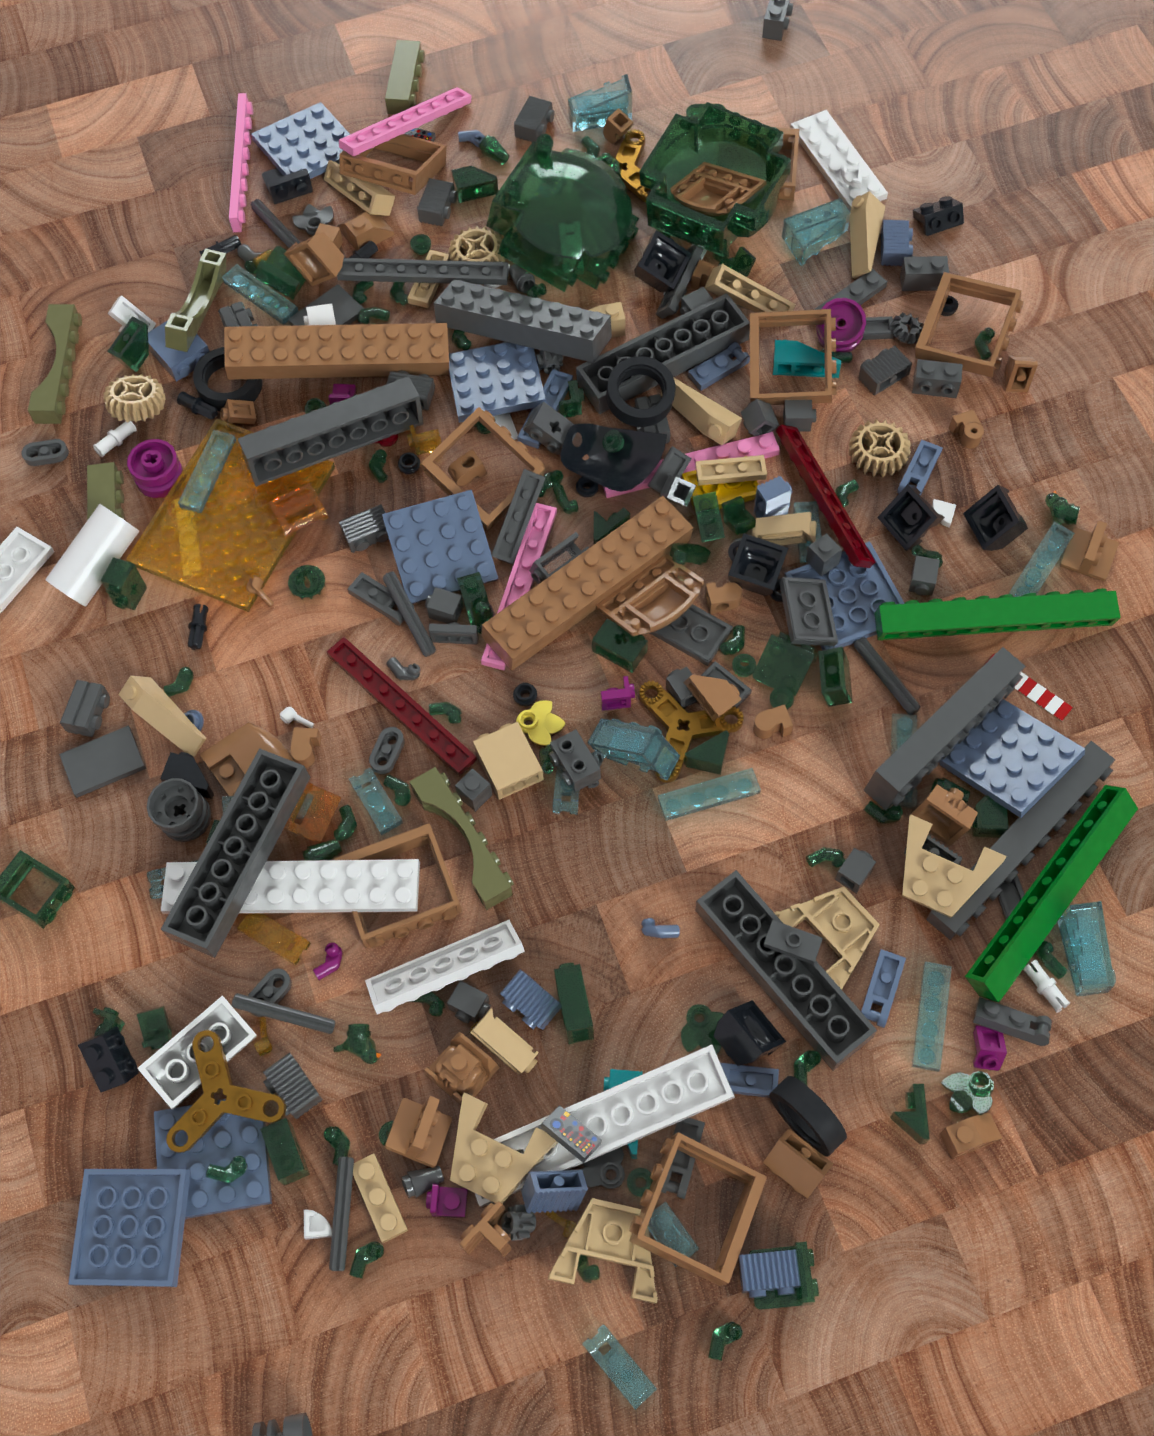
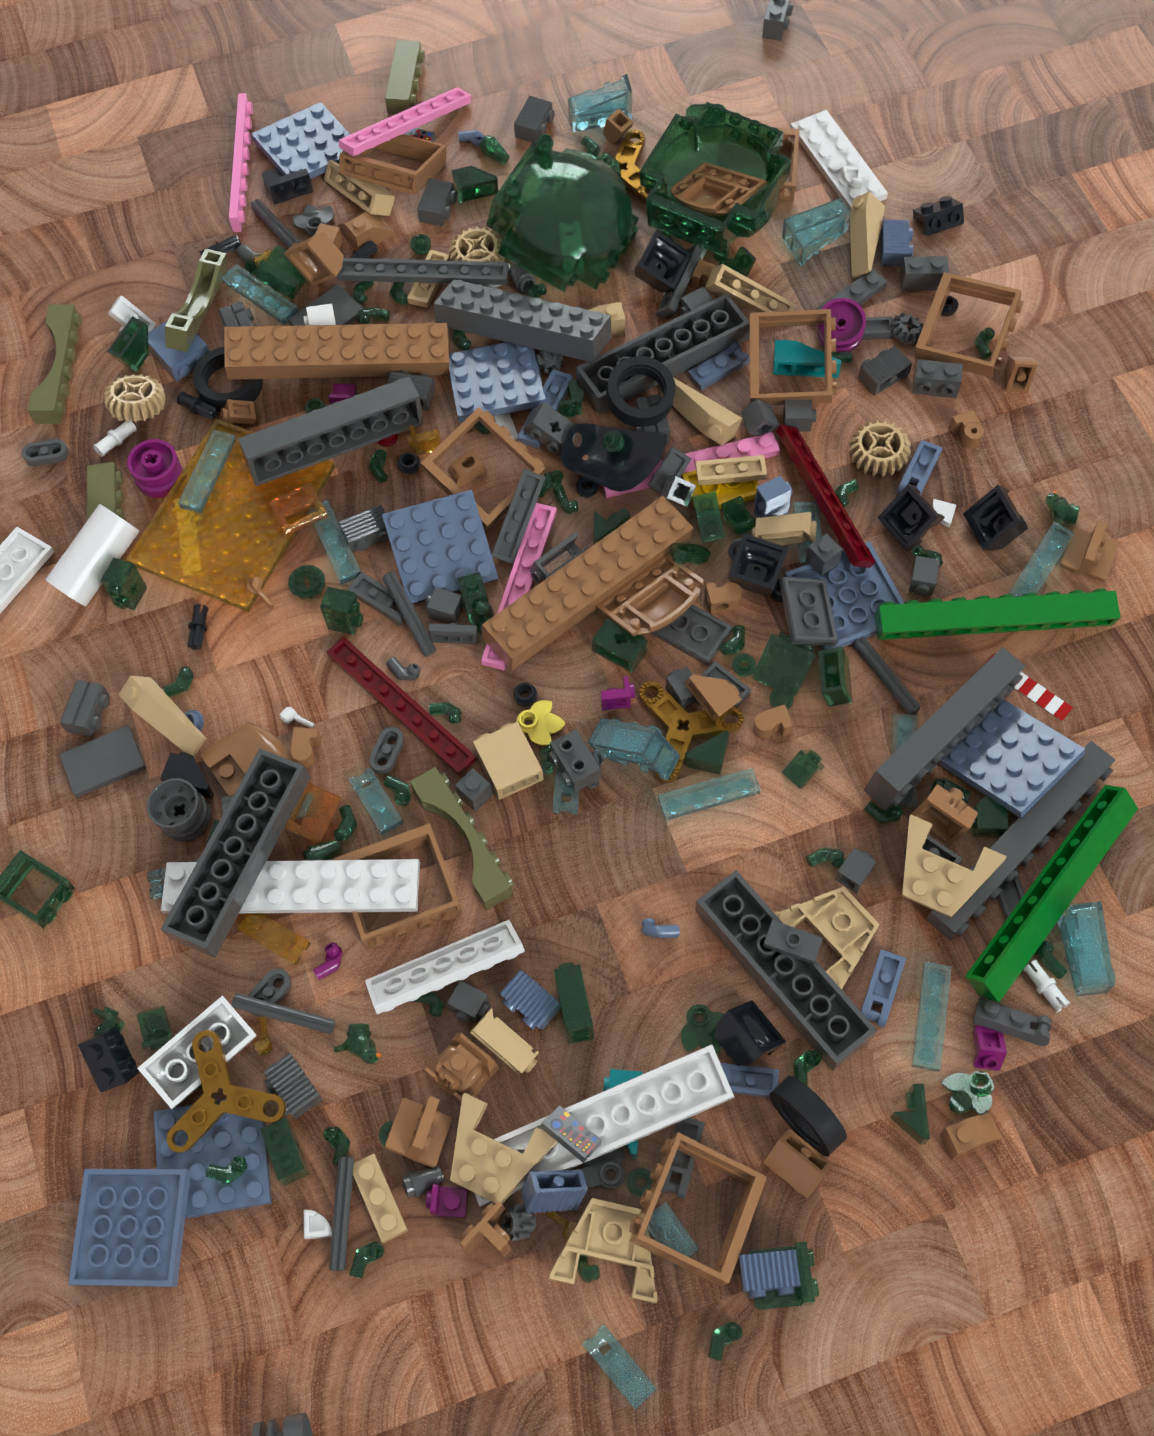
none -> clear light blue plate [307,500,361,584]
none -> clear green brick [320,587,363,636]
none -> clear green bracket [782,750,825,789]

